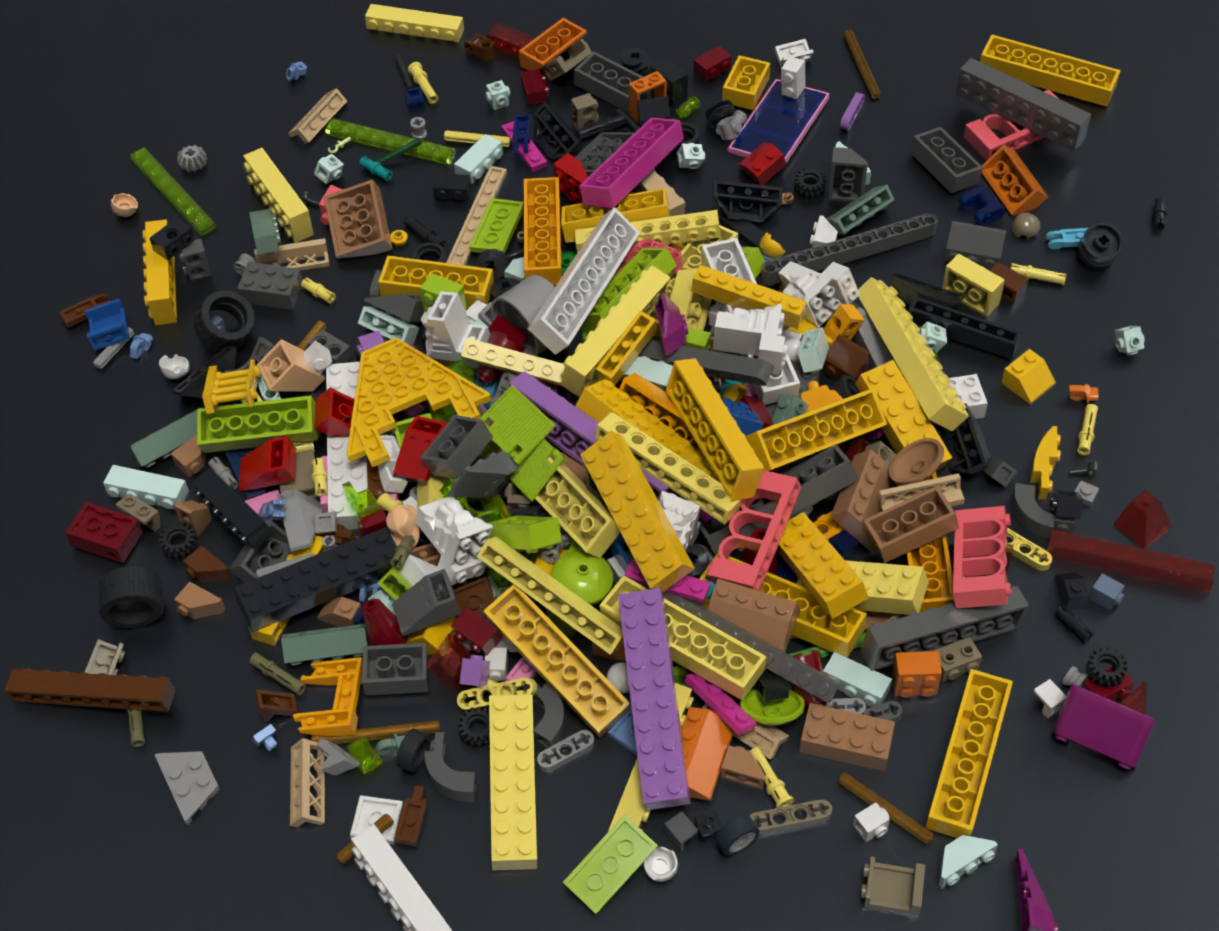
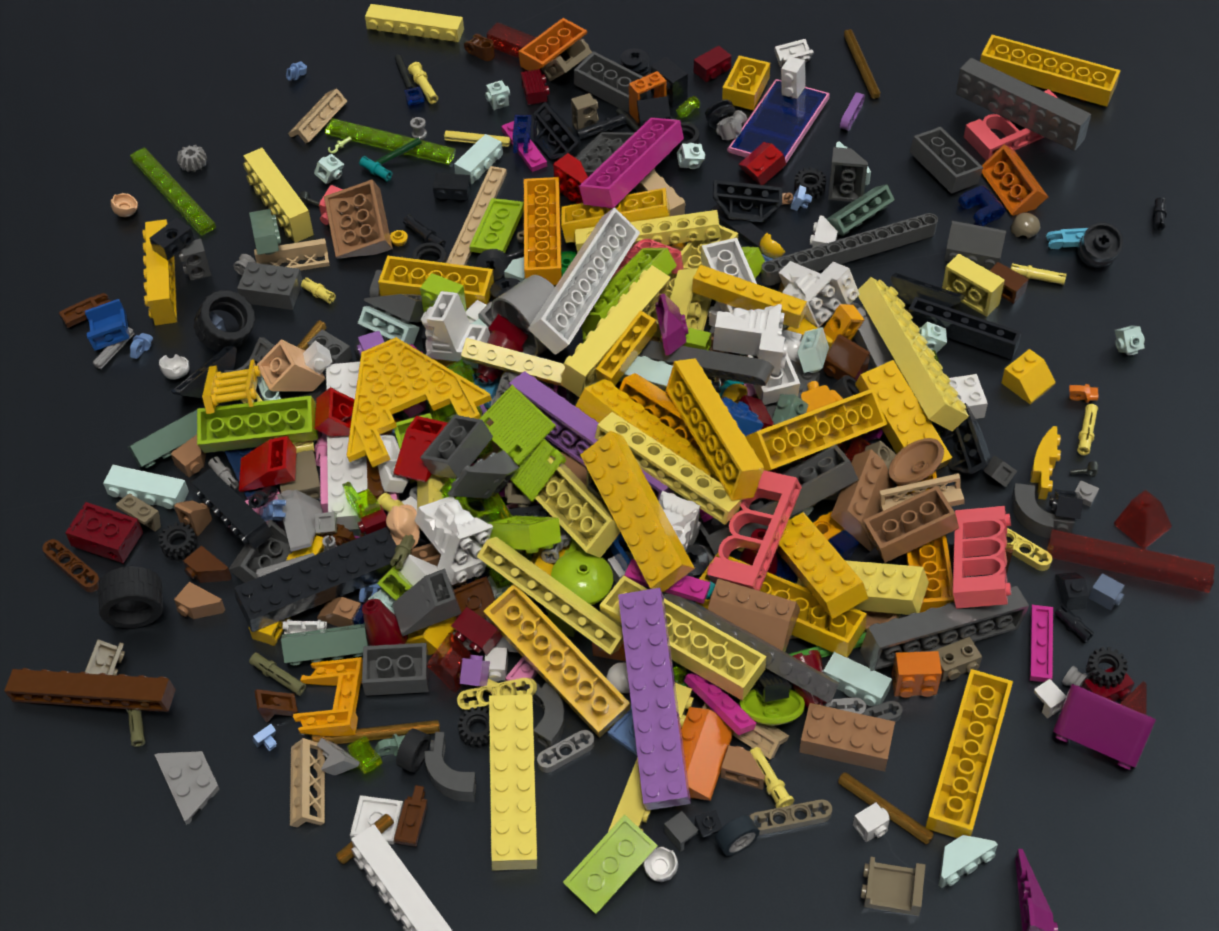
light yellow pin [311,458,328,496] -> none
none -> reddish brown beam [43,539,100,592]
none -> black pin [248,485,278,509]
none -> white hinge [283,619,327,634]
none -> bright pink pin [314,431,327,467]
none -> light blue tile [791,185,812,211]
none -> dark pink plate [1030,605,1053,682]

